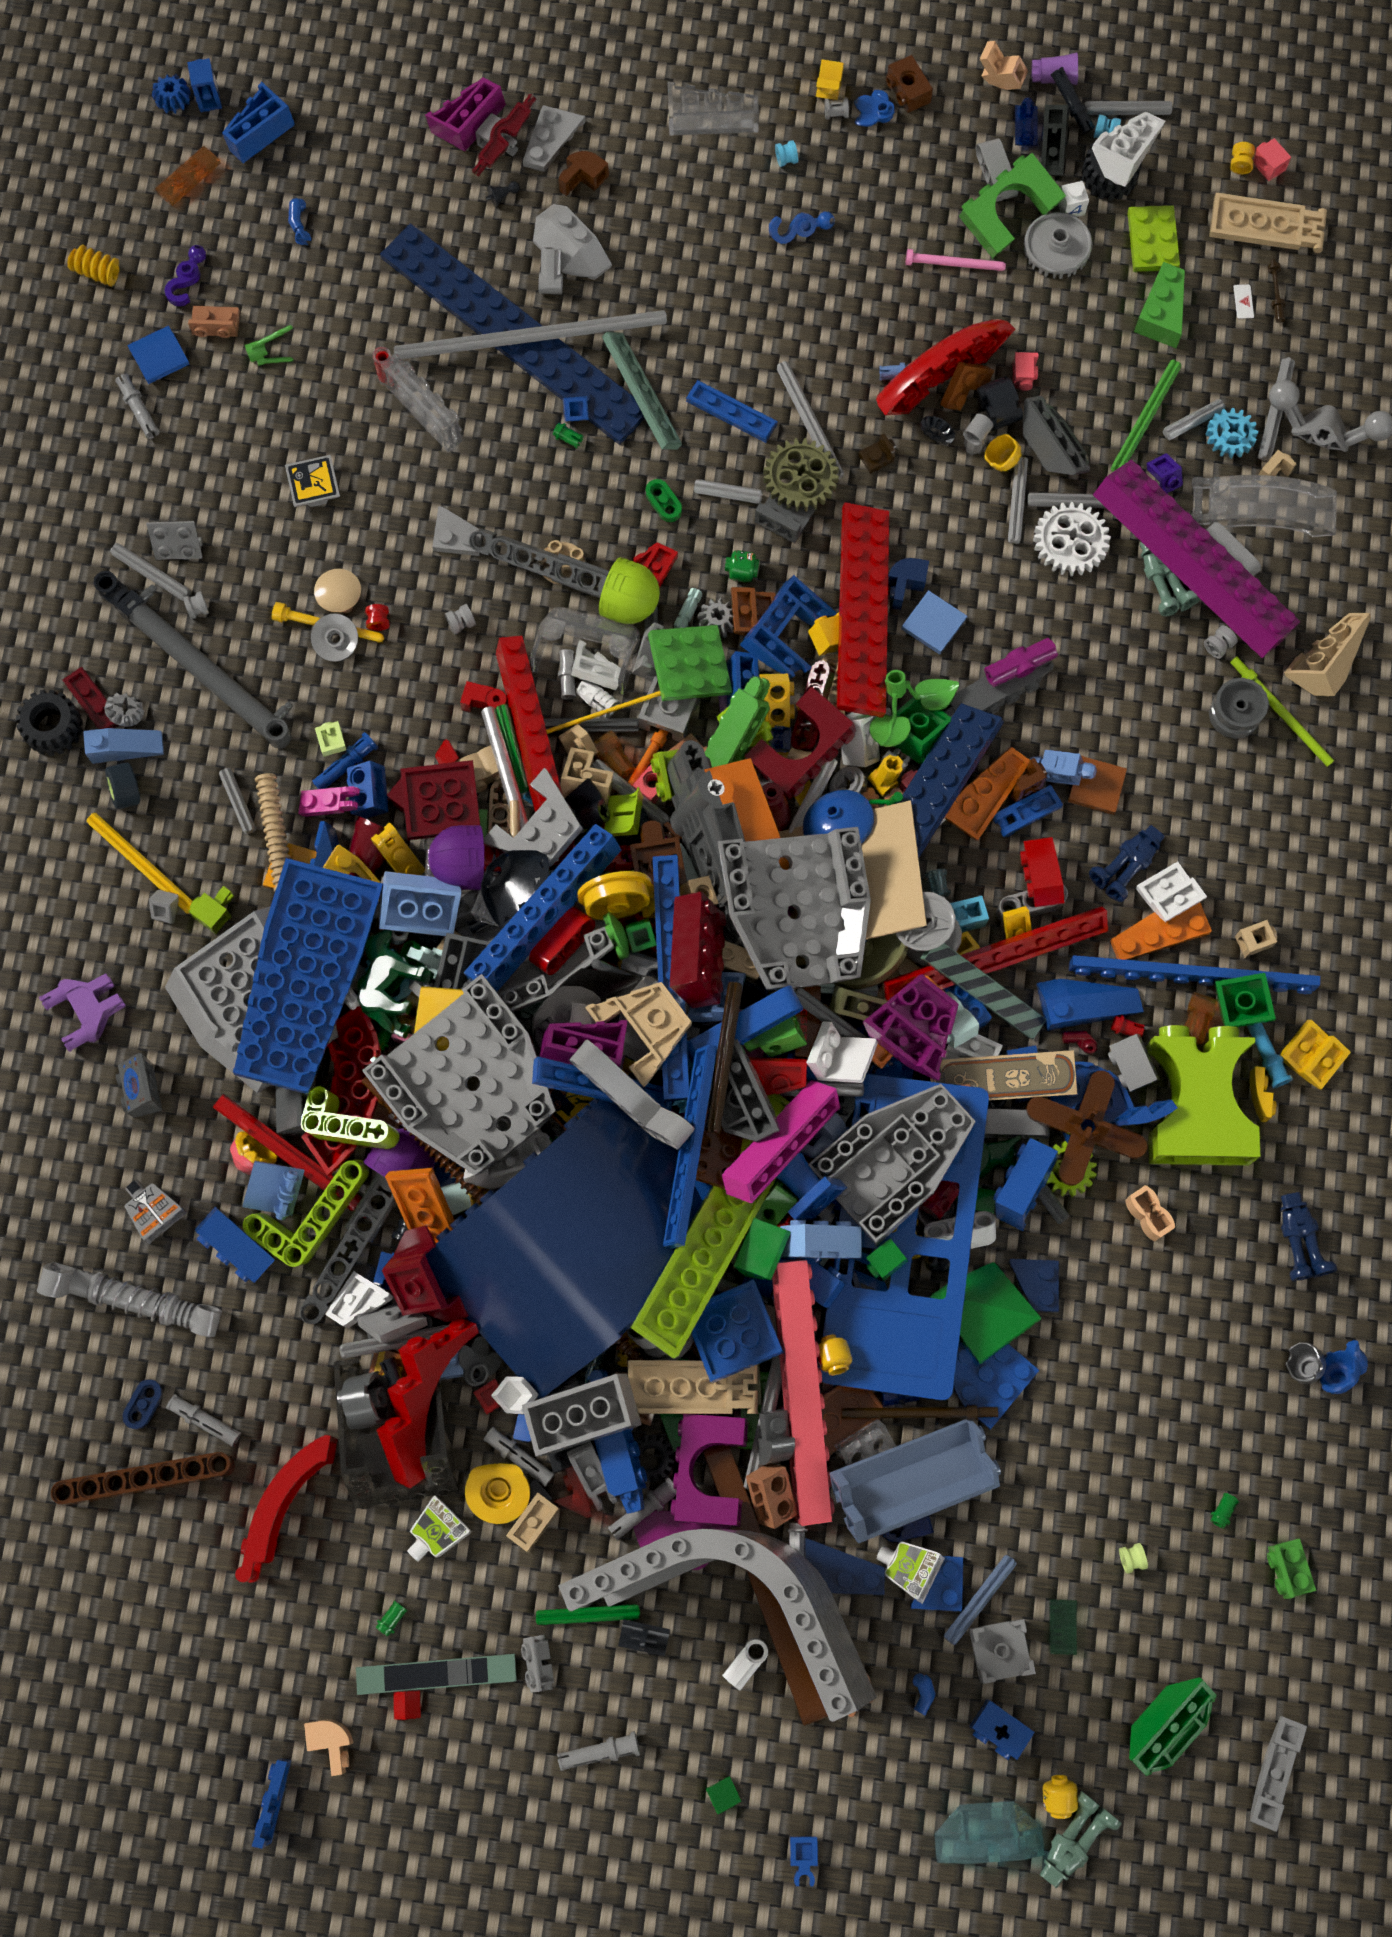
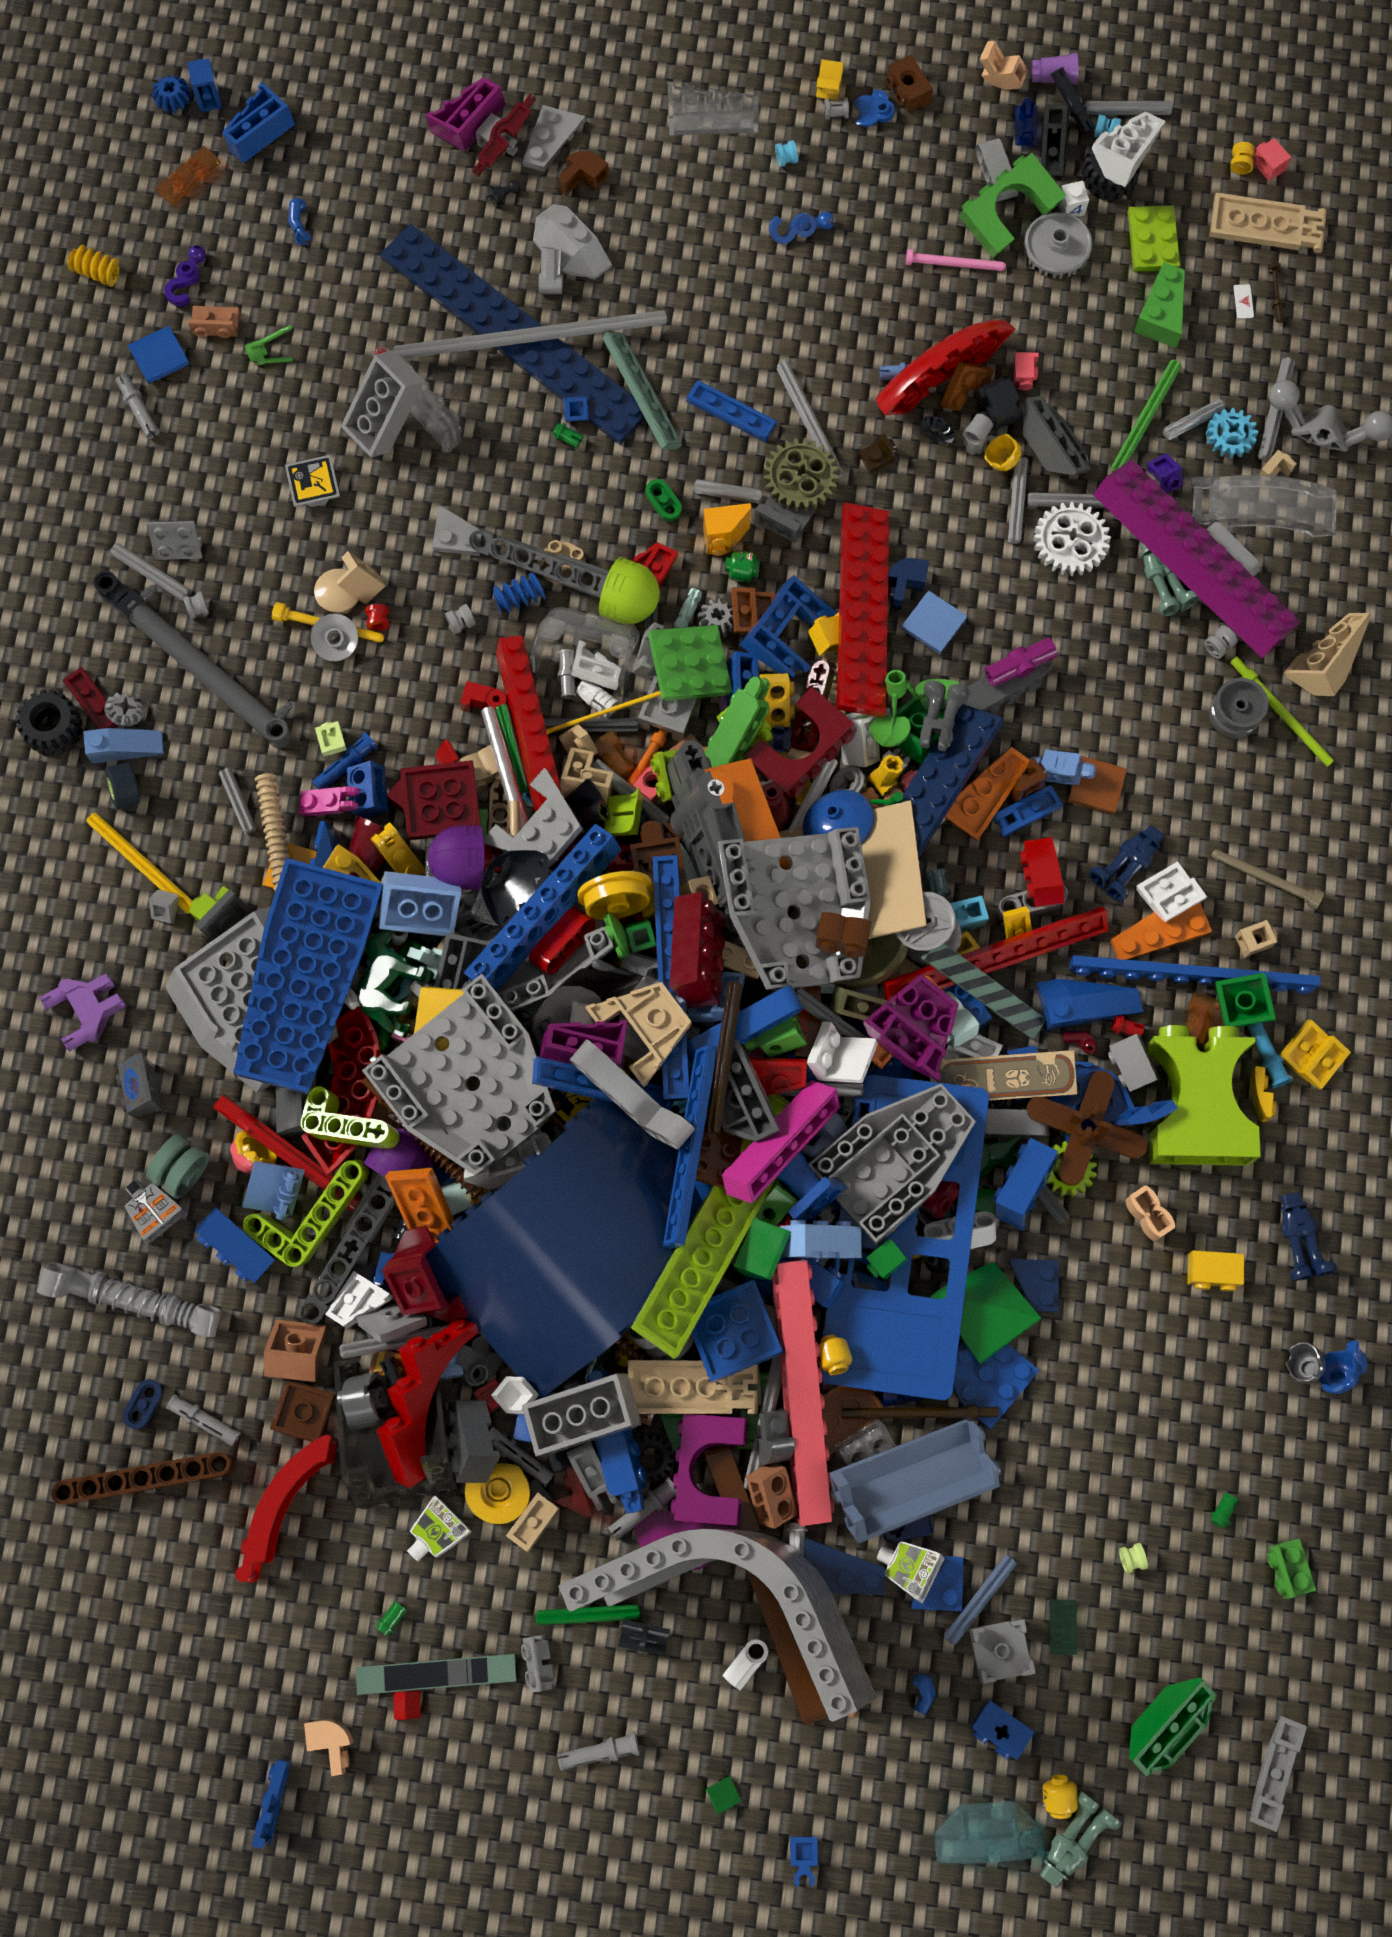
none -> sand green wheel [146,1133,210,1199]
none -> dark grey tile [196,889,251,942]
none -> nougat slope [264,1320,326,1382]
none -> reddish brown tile [270,1379,337,1442]
none -> tan panel [336,551,386,604]
none -> light grey brick [341,350,425,457]
none -> dark grey wedge [447,1400,500,1483]
none -> blue piece [493,572,546,615]
none -> light orange slope [703,503,751,556]
none -> reddish brown brick [815,912,872,958]
none -> dark grey piece [920,680,970,752]
none -> yellow brick [1187,1251,1244,1291]
none -> dark tan piece [1212,850,1325,910]

